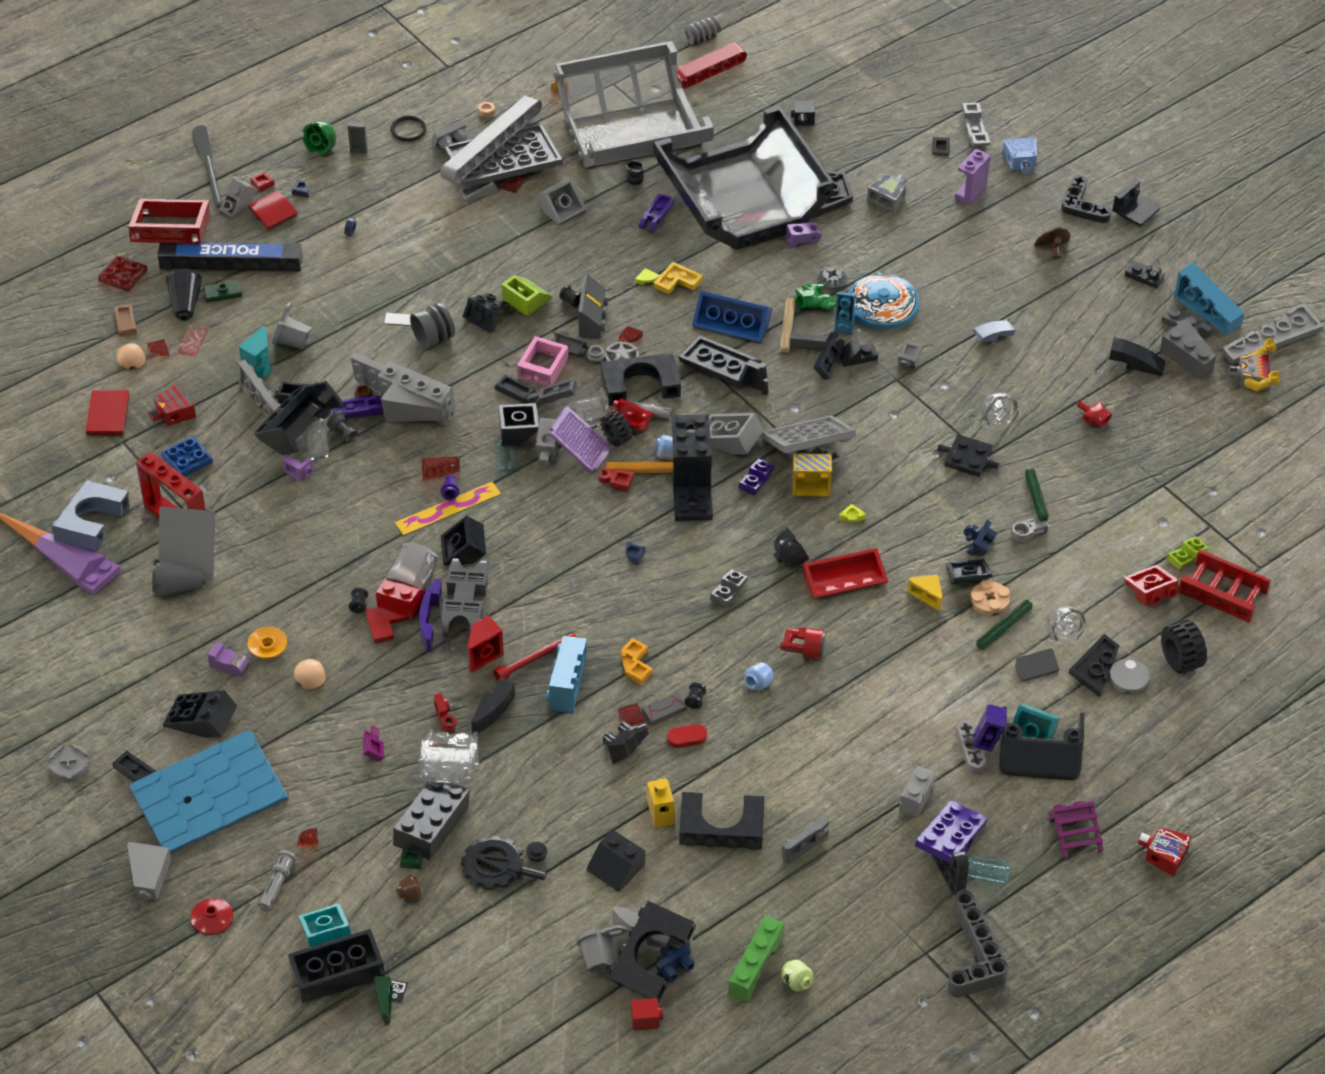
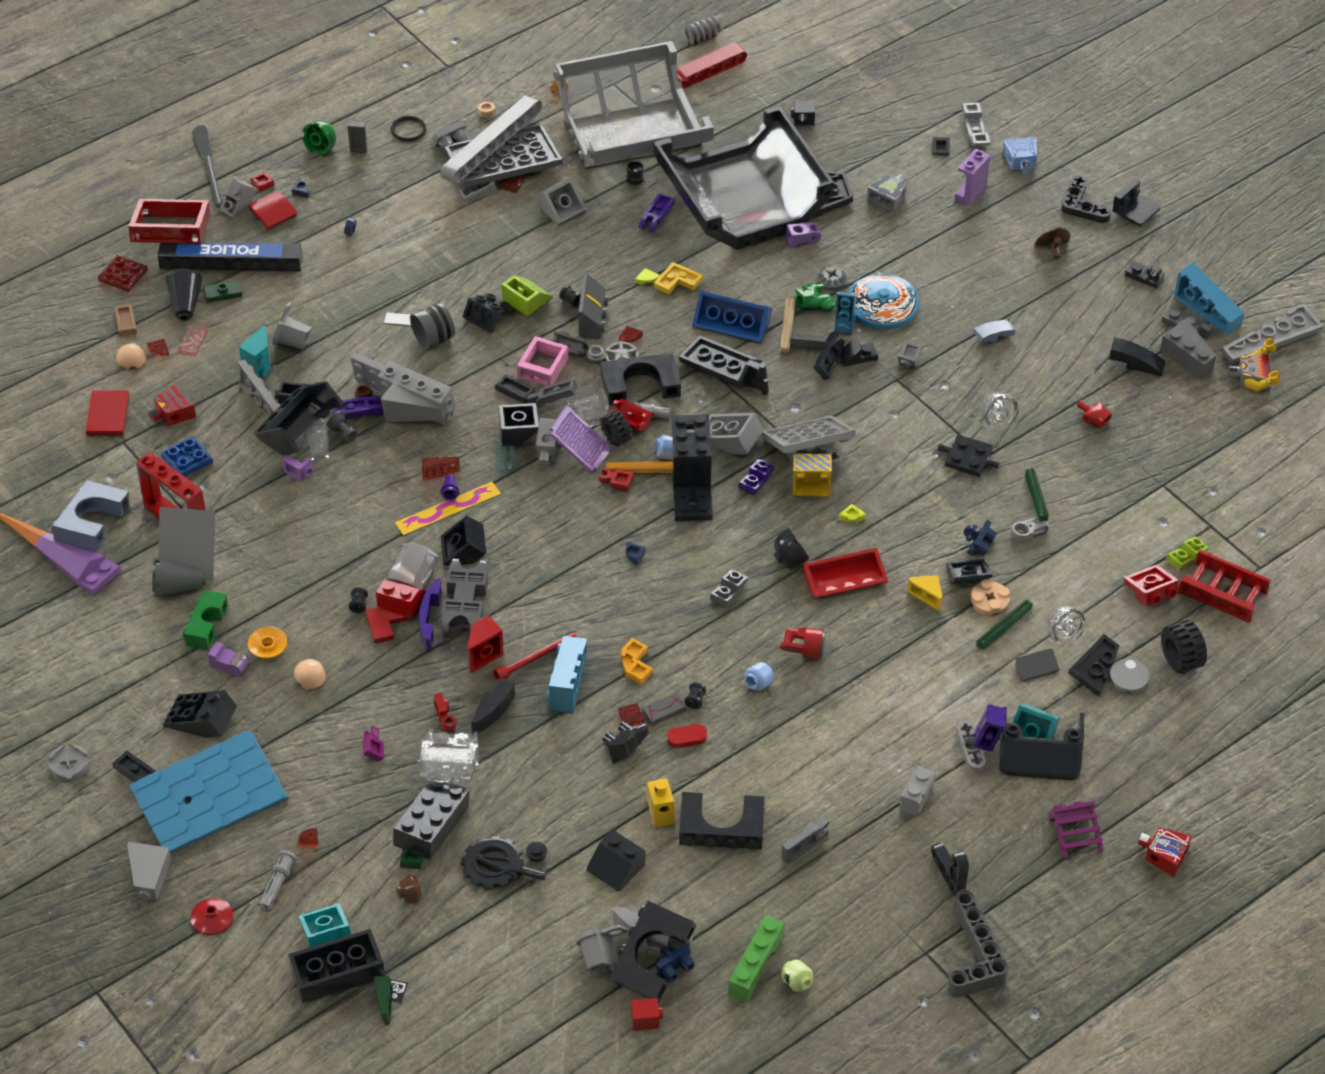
plate [915,800,988,863] -> none
clear light blue tile [968,854,1011,883] -> none
none -> green arch [183,589,229,651]

